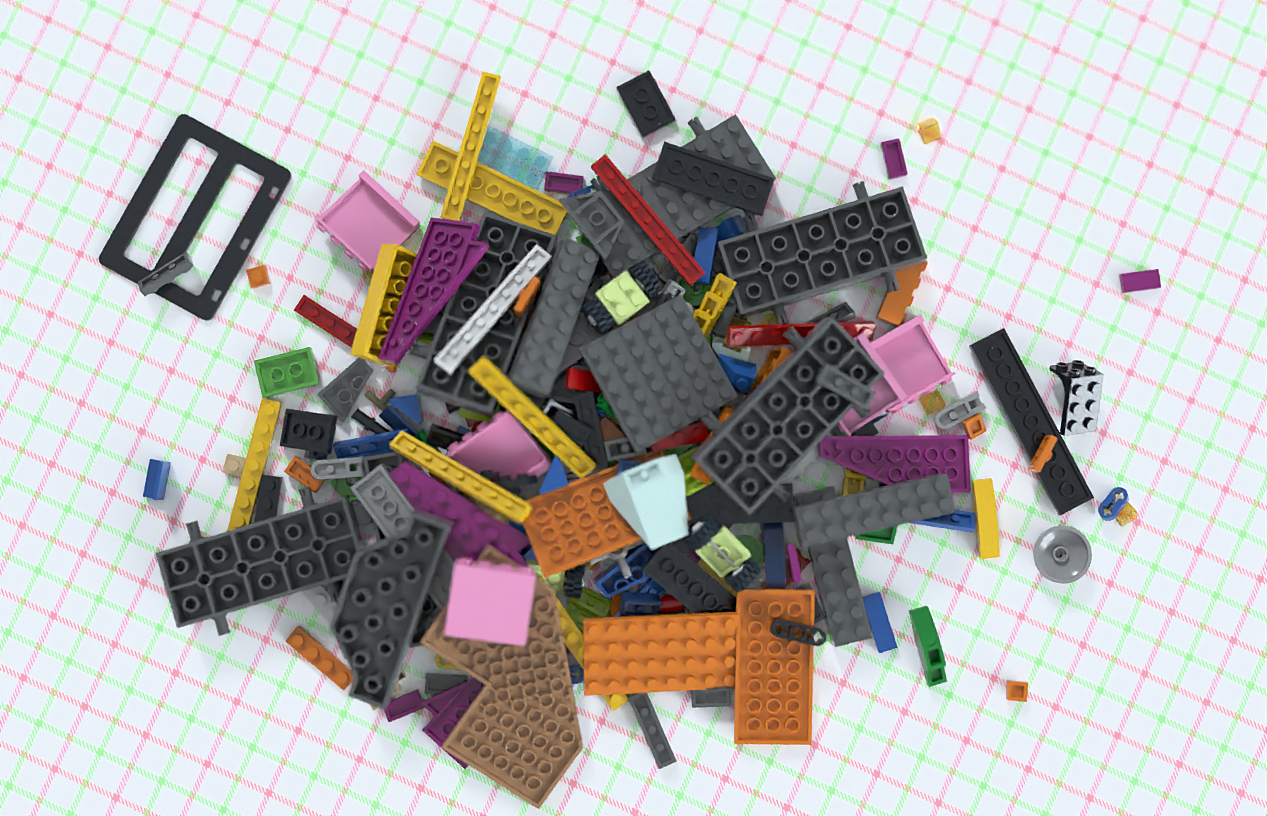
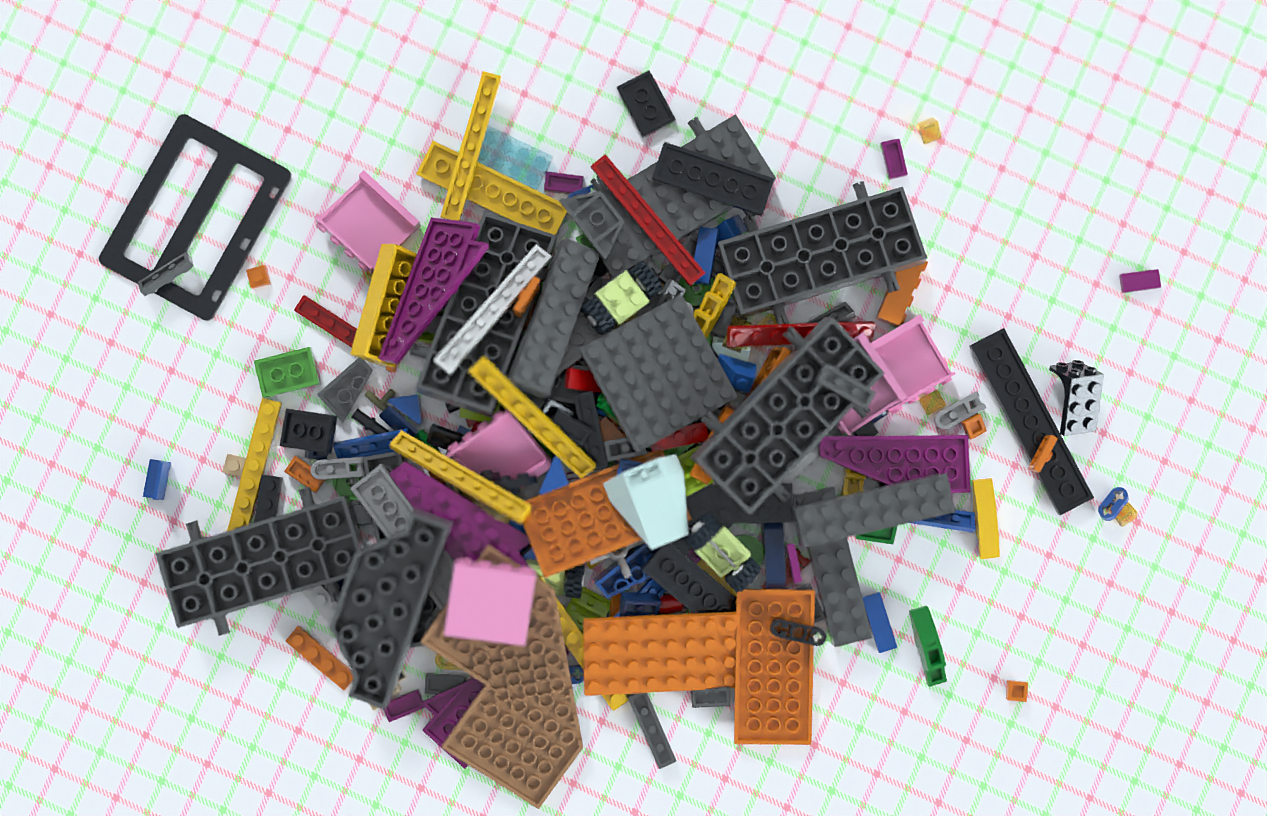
light grey dish [1033,525,1092,584] -> none

